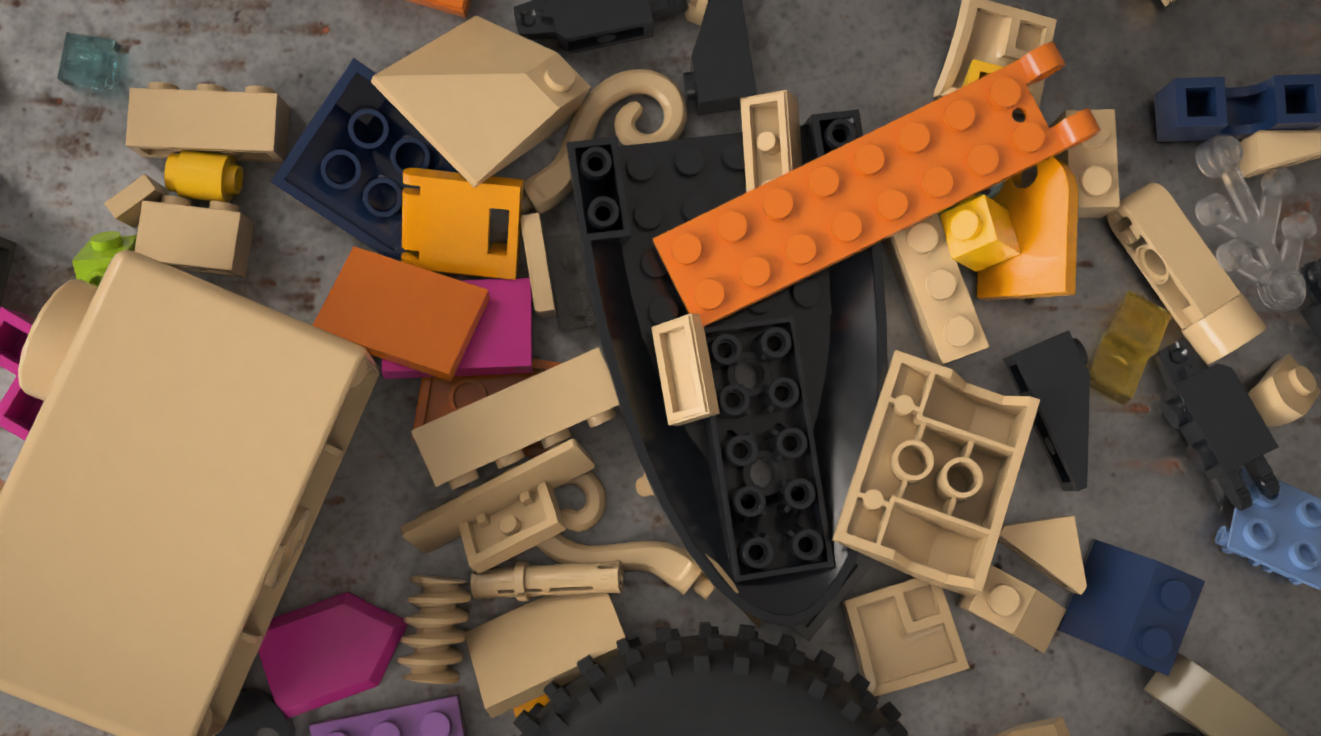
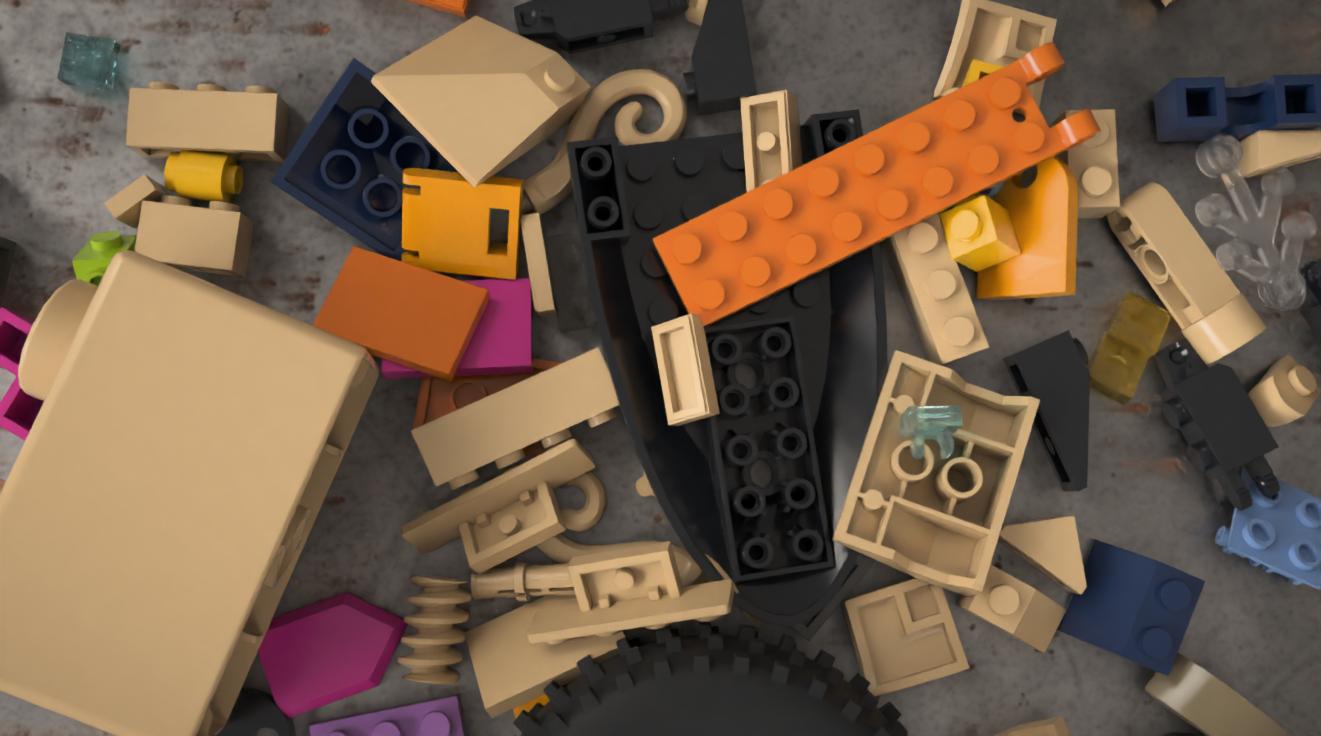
none -> tan bracket [526,541,735,645]
none -> clear light blue tile [899,405,963,459]

